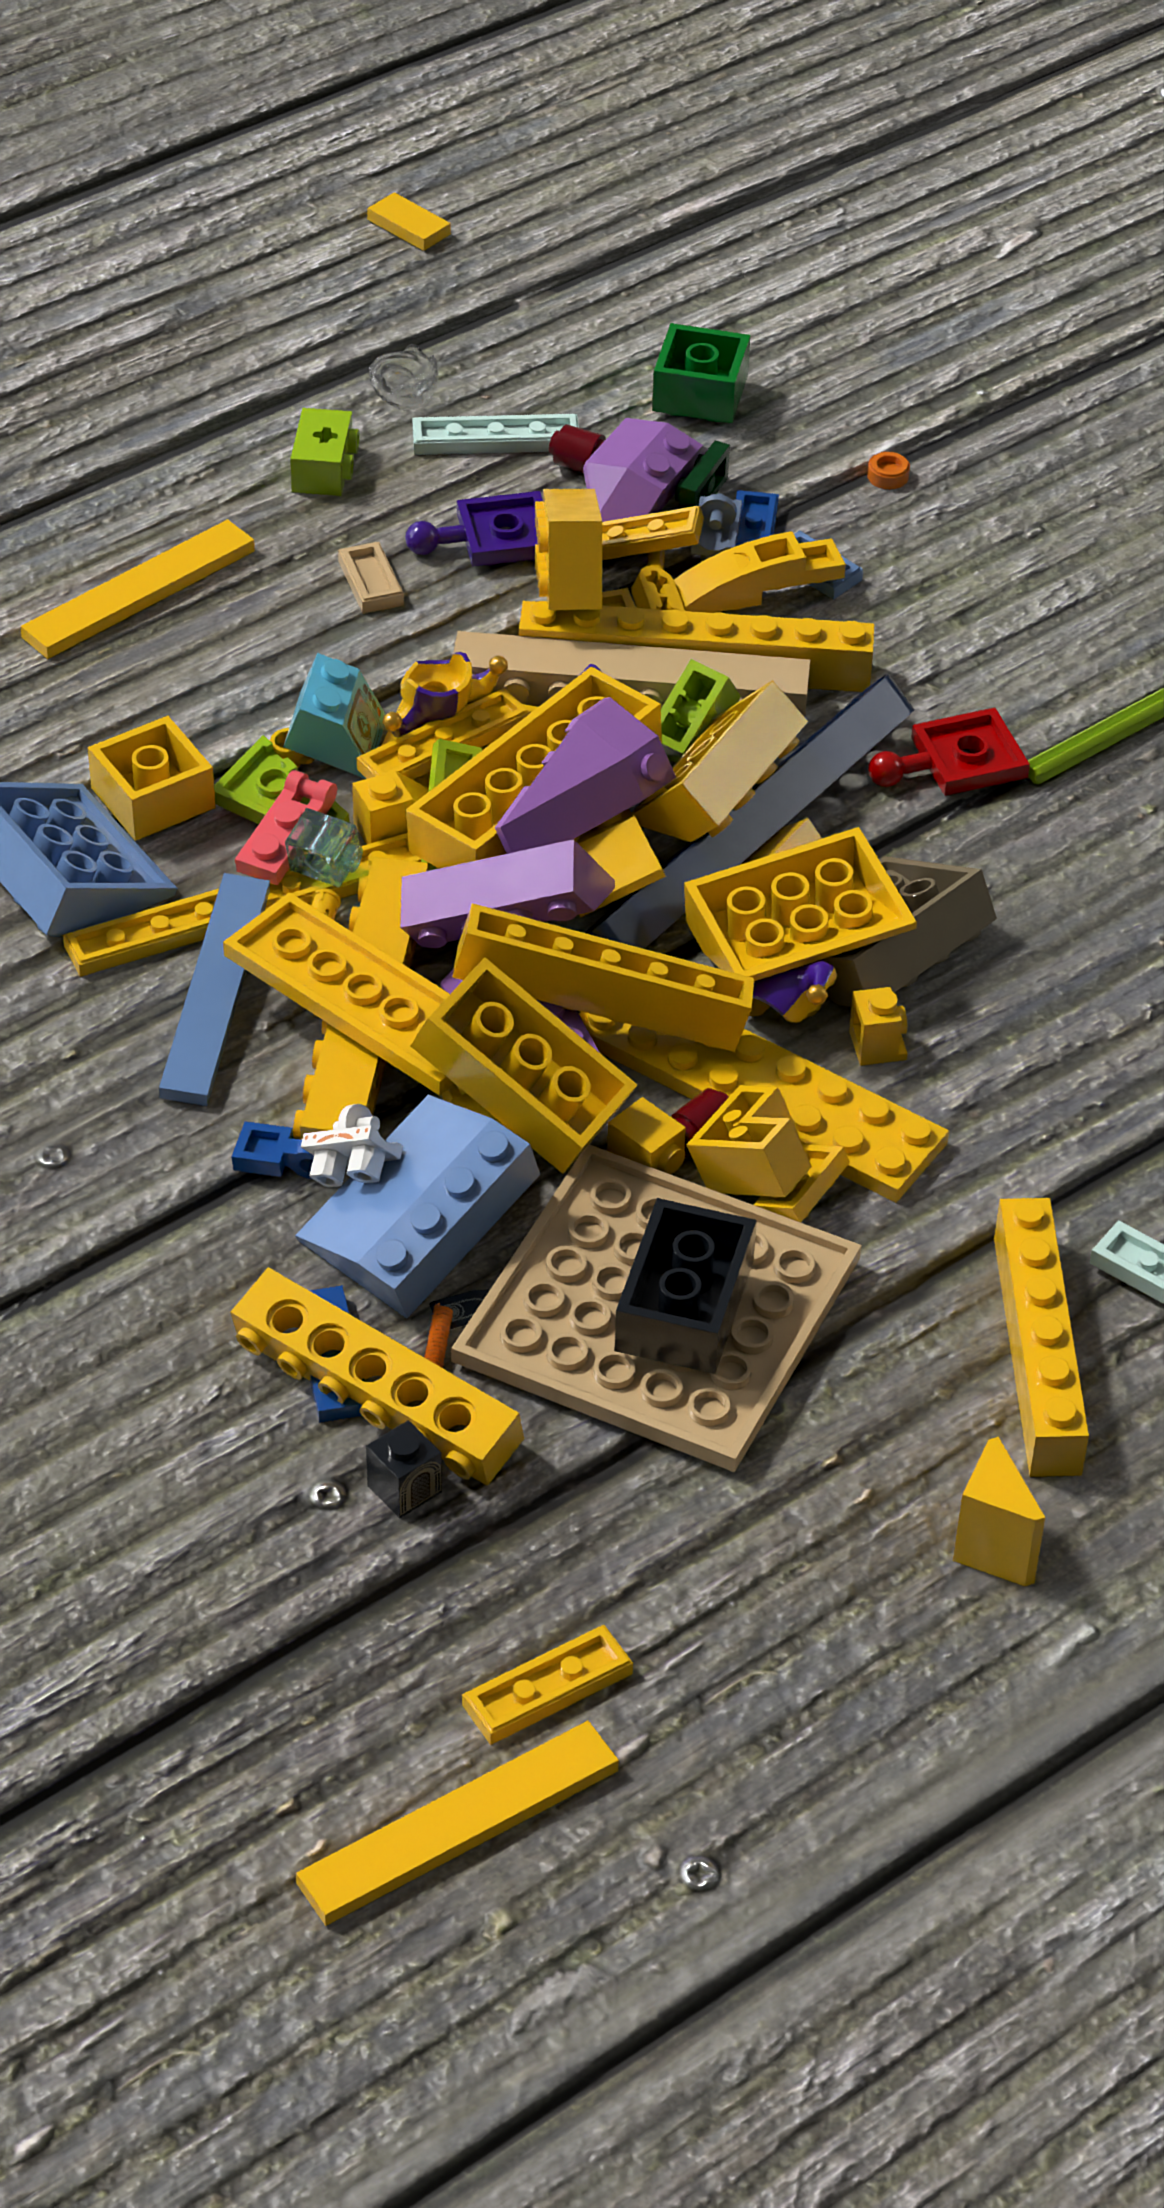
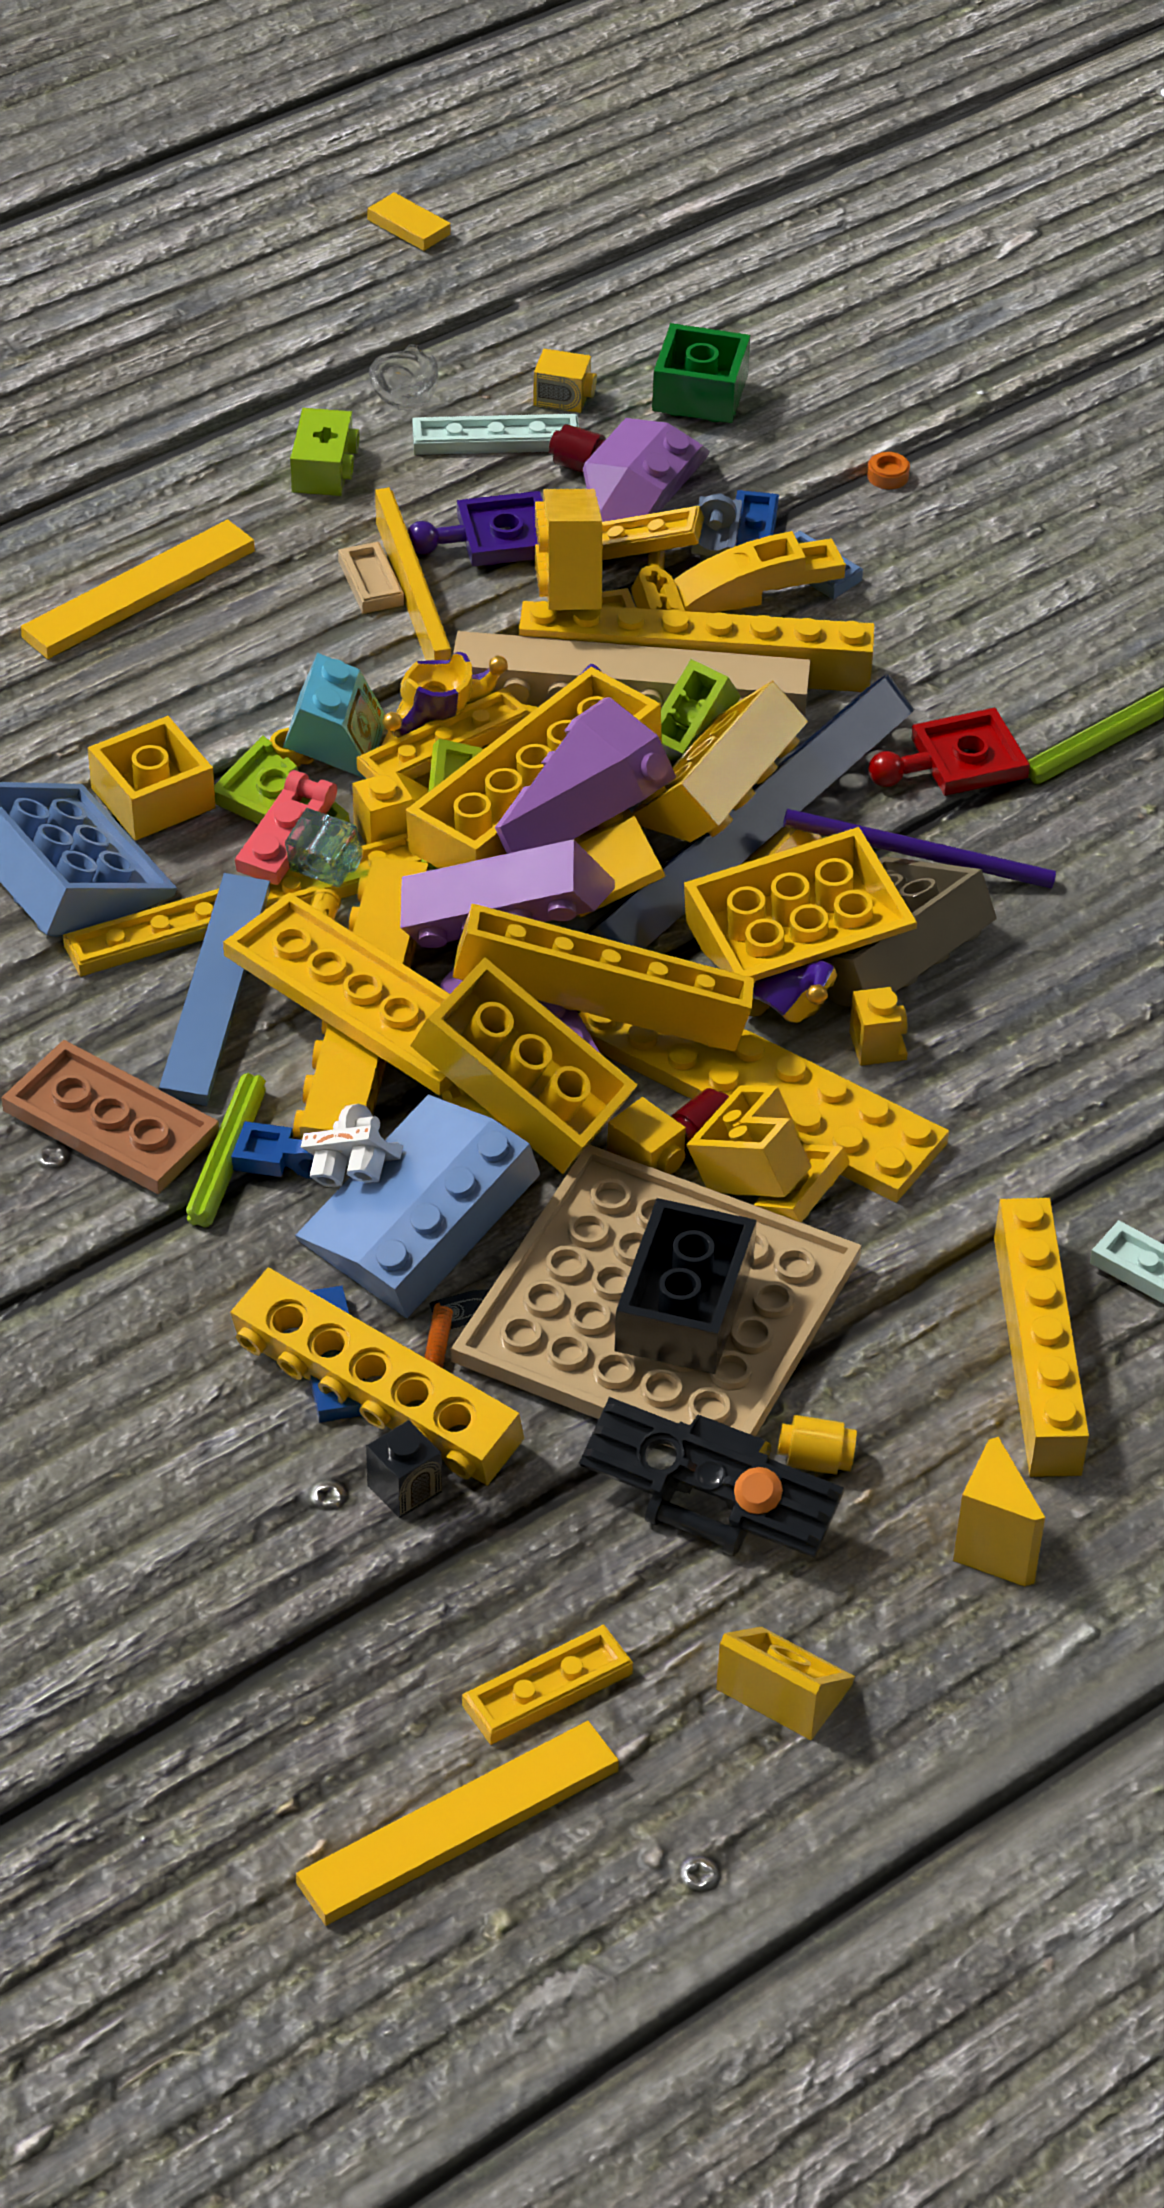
dark green plate [675,440,730,509] -> none
none -> nougat plate [1,1040,219,1195]
none -> lime axle [186,1073,266,1228]
none -> yellow tile [375,487,451,660]
none -> yellow brick [533,348,597,413]
none -> black piece [579,1397,845,1558]
none -> yellow slope [716,1627,856,1740]
none -> yellow brick [777,1415,857,1475]
none -> dark purple piece [783,809,1056,889]

